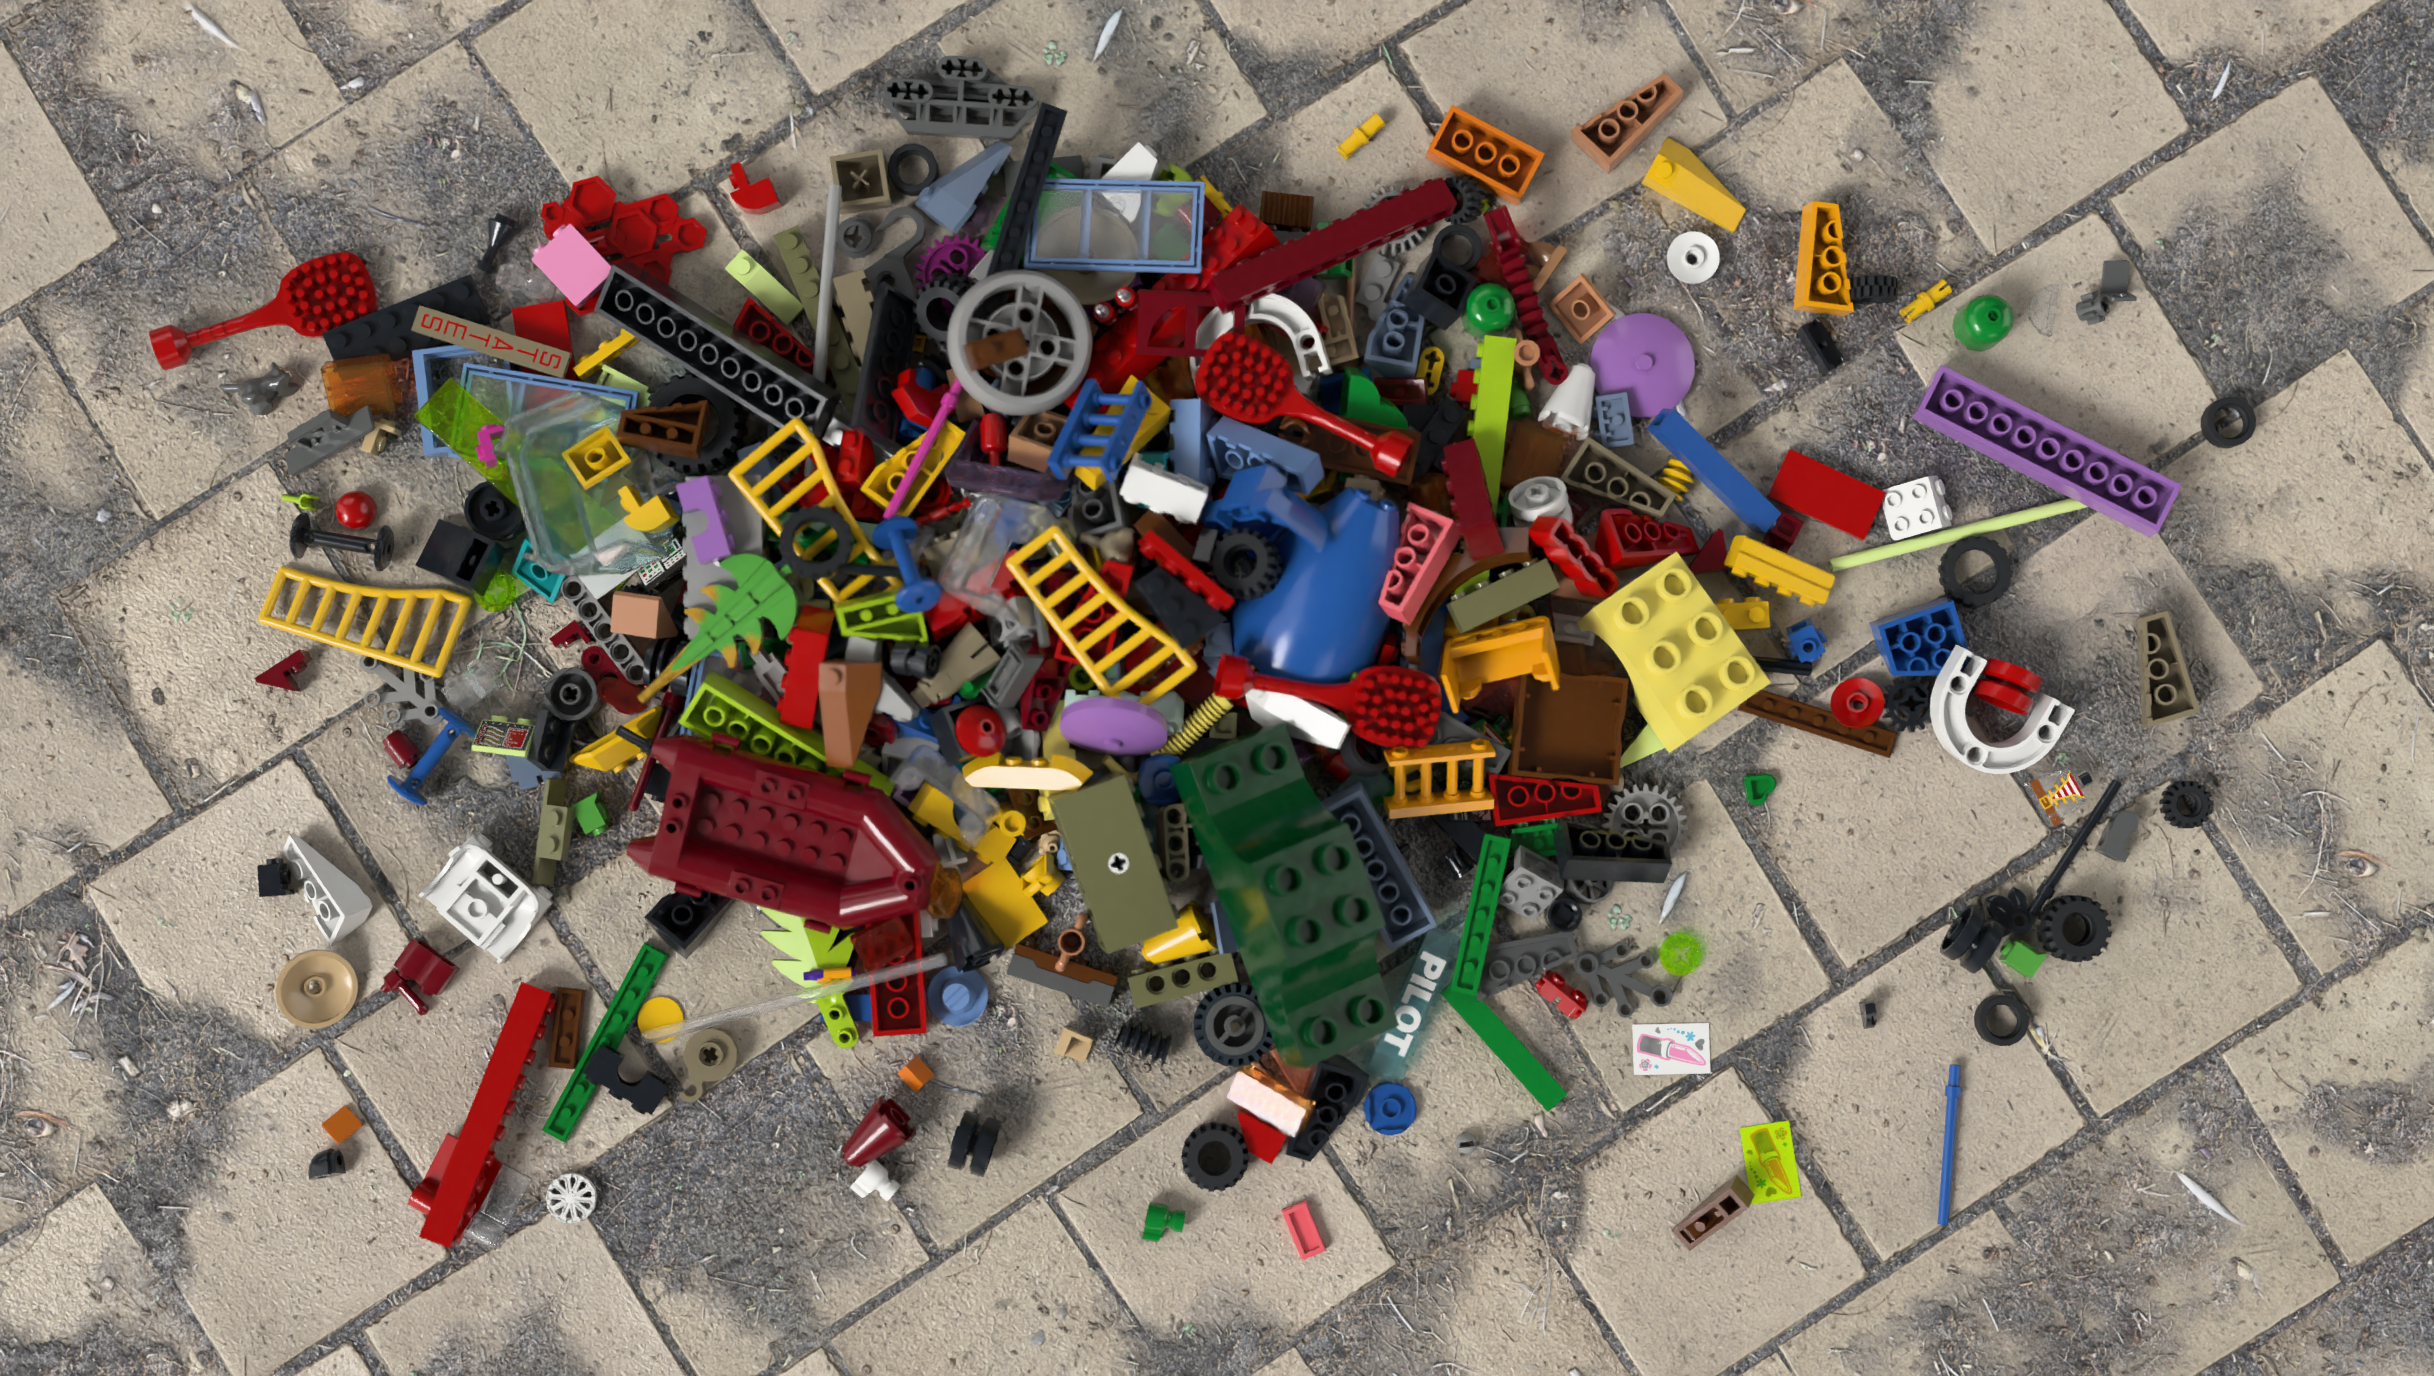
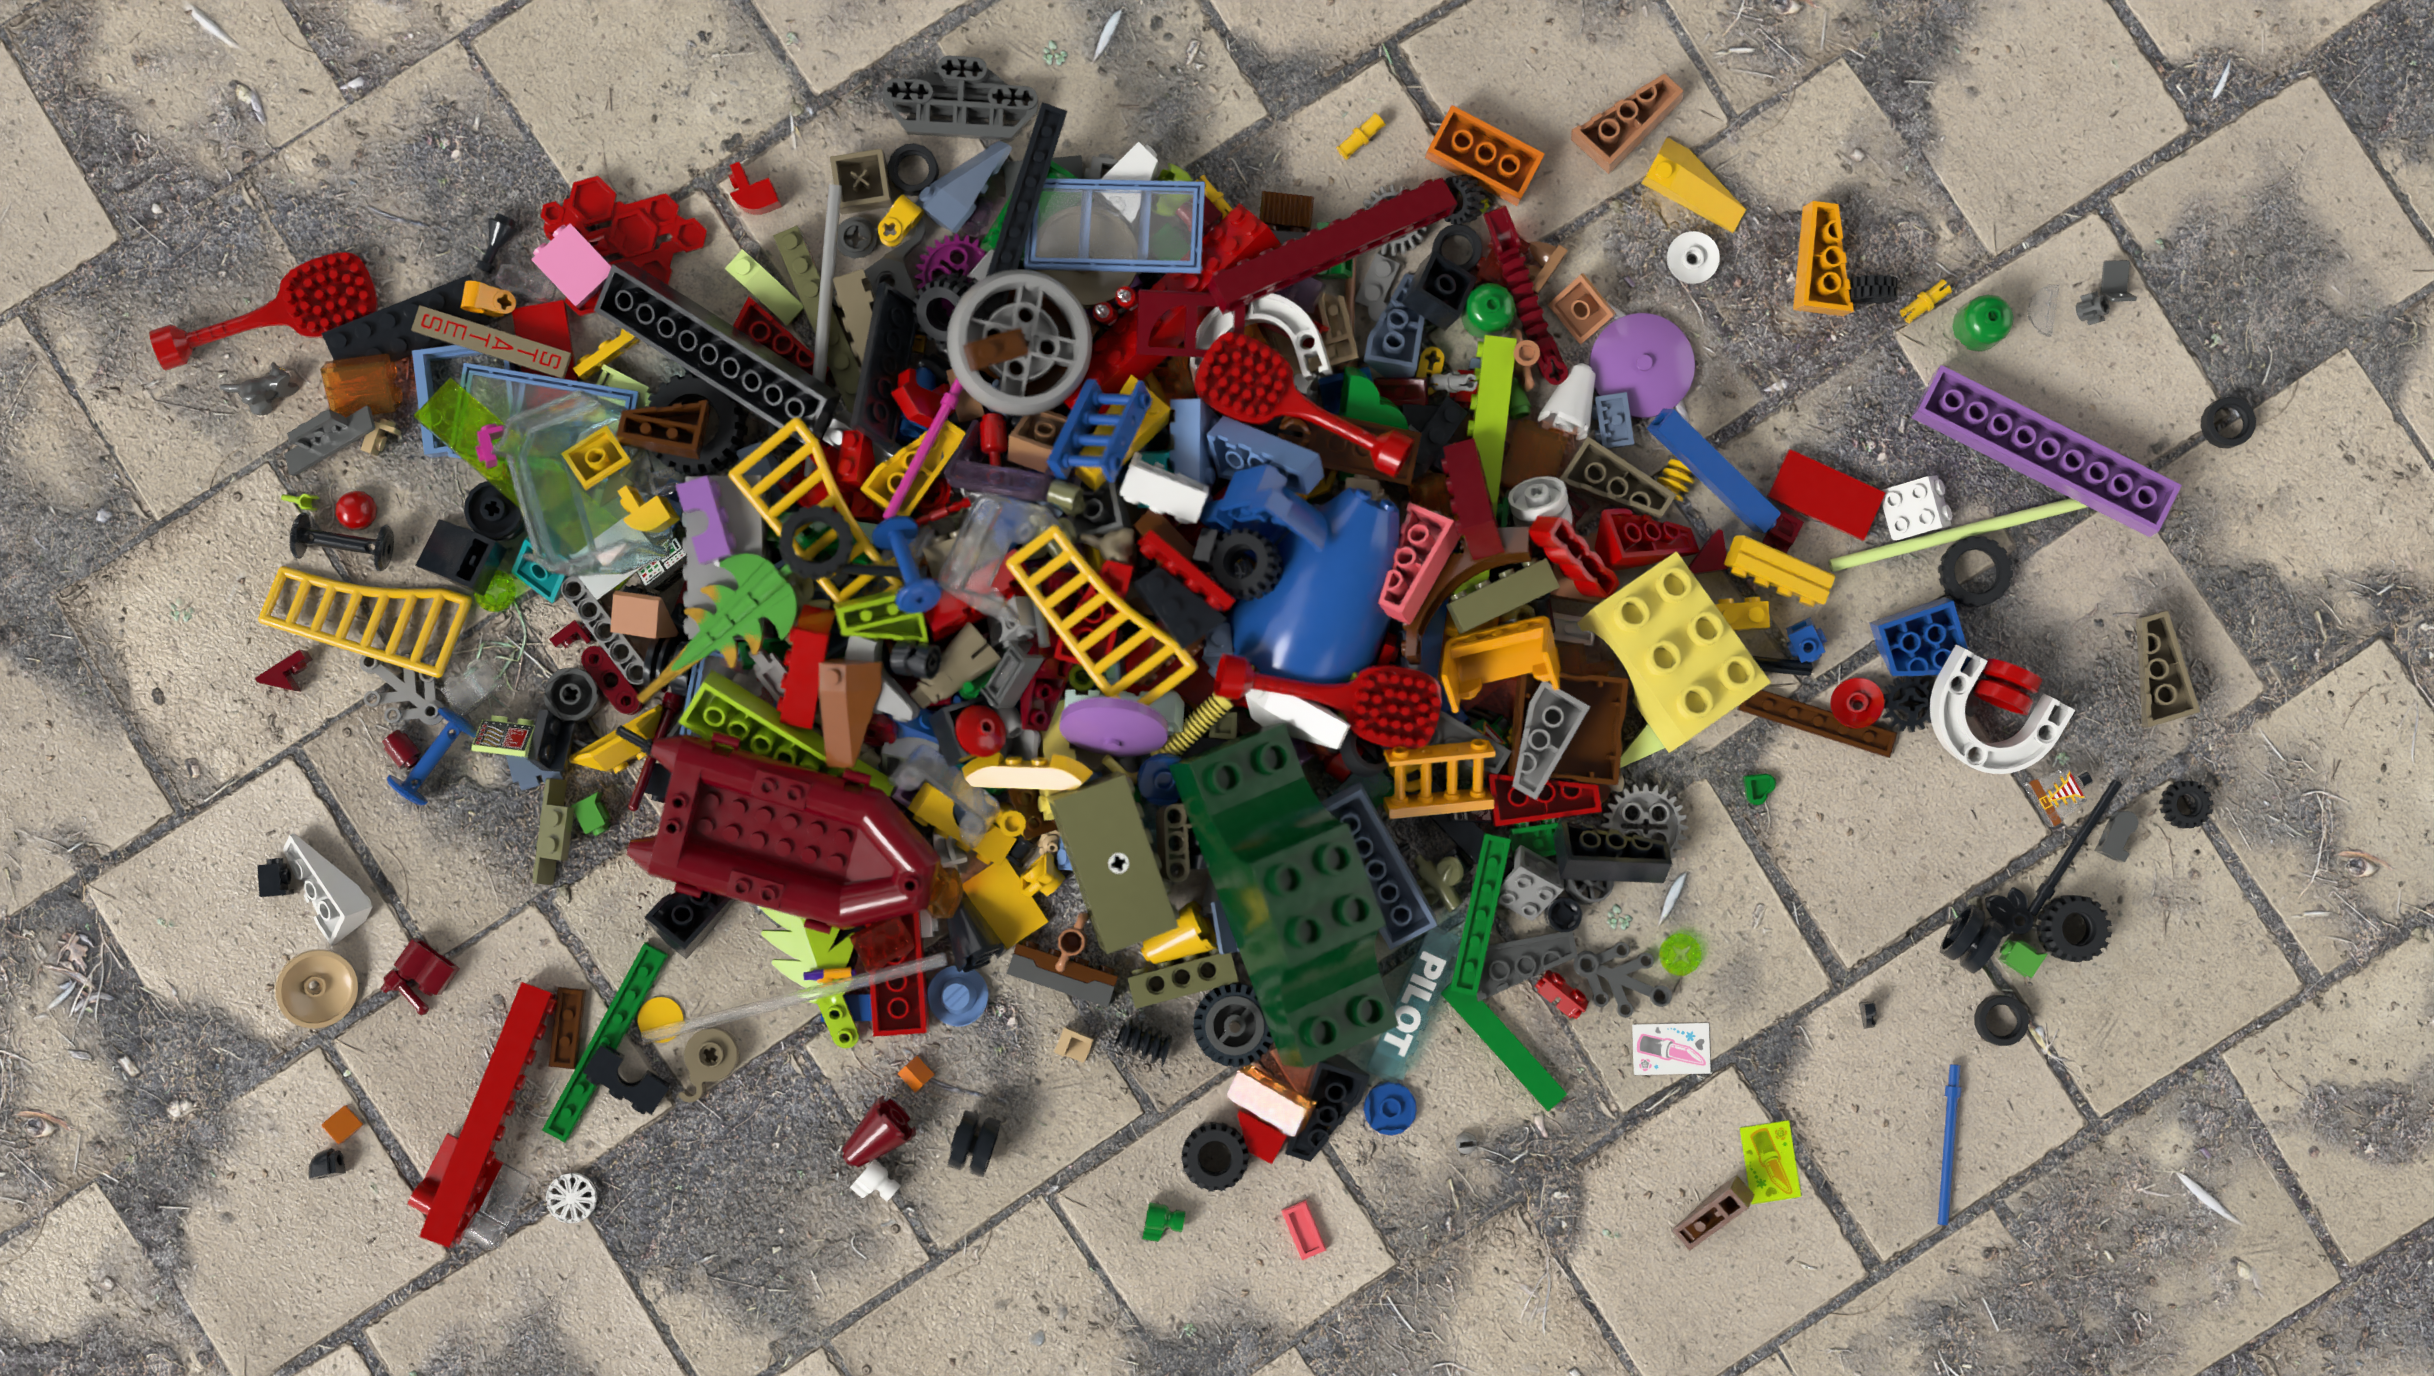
white piece [418,834,553,964] -> none
clear red tile [597,677,650,714] -> none
black hinge [1796,316,1847,376] -> none
none -> light orange piece [461,281,516,318]
none -> yellow piece [878,195,924,247]
none -> olive piece [1047,479,1086,517]
none -> olive plant [1413,854,1464,913]
none -> light grey pin [1430,372,1477,393]
none -> light grey wedge [1512,681,1590,800]

